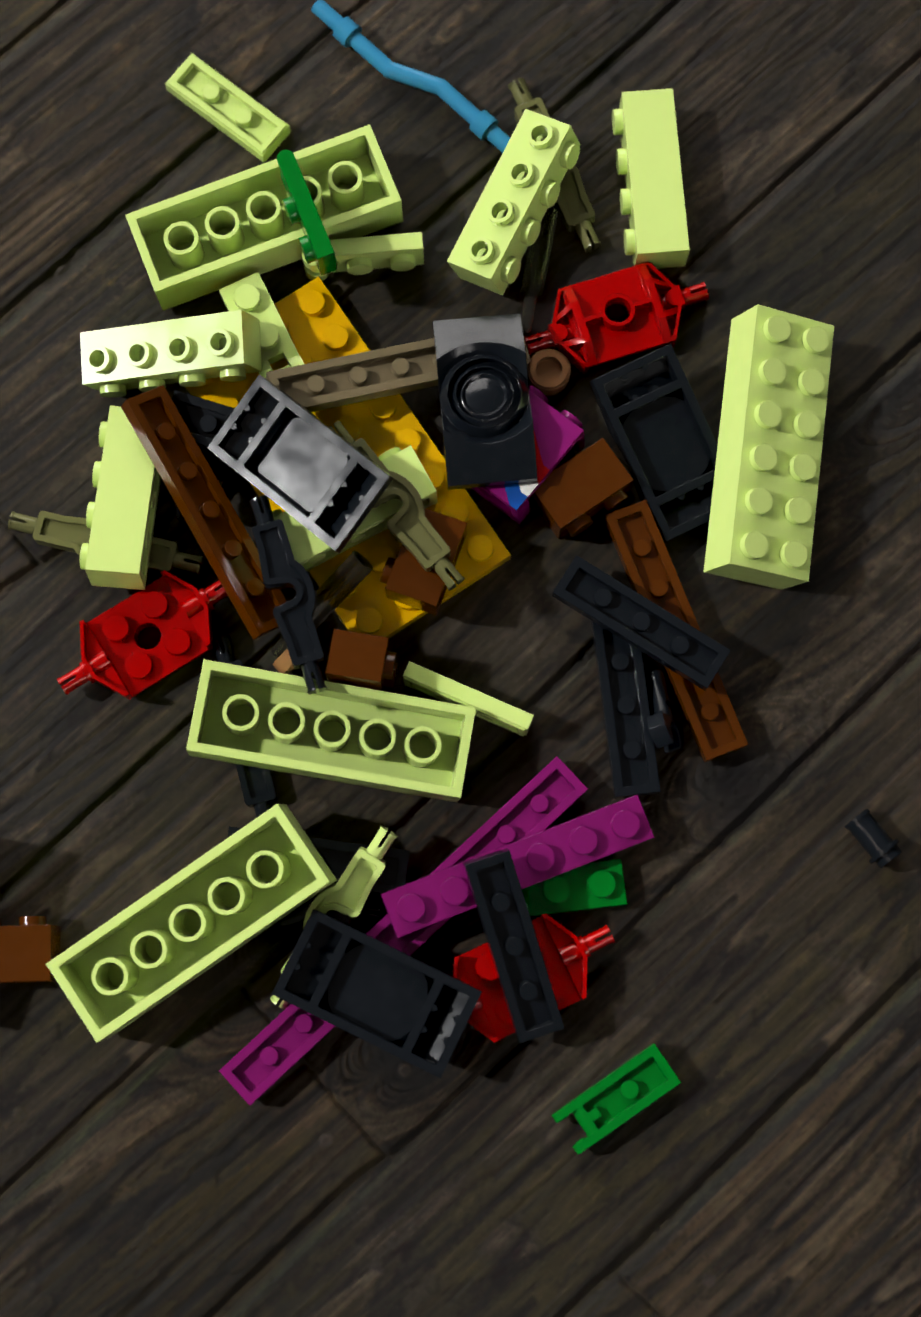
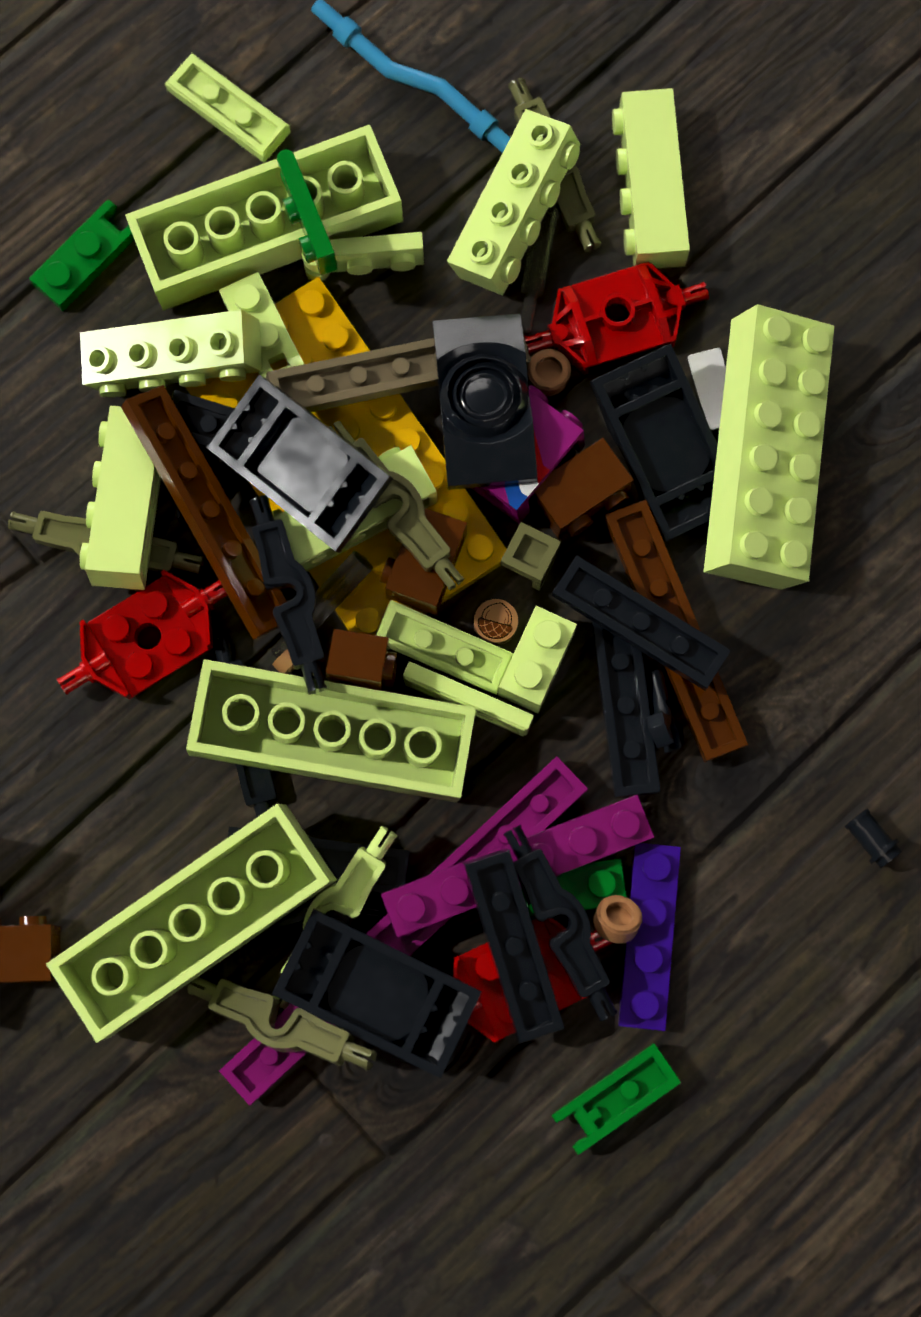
none -> green hinge [29,200,135,311]
none -> olive piece [187,977,377,1071]
none -> yellowish green tile [375,600,514,695]
none -> medium nougat tile [474,599,518,645]
none -> yellowish green brick [498,606,577,714]
none -> olive panel [500,522,561,591]
none -> black piece [503,825,618,1021]
none -> medium nougat tile [594,895,642,943]
none -> dark purple plate [618,843,681,1031]
none -> white sticker [688,348,726,430]

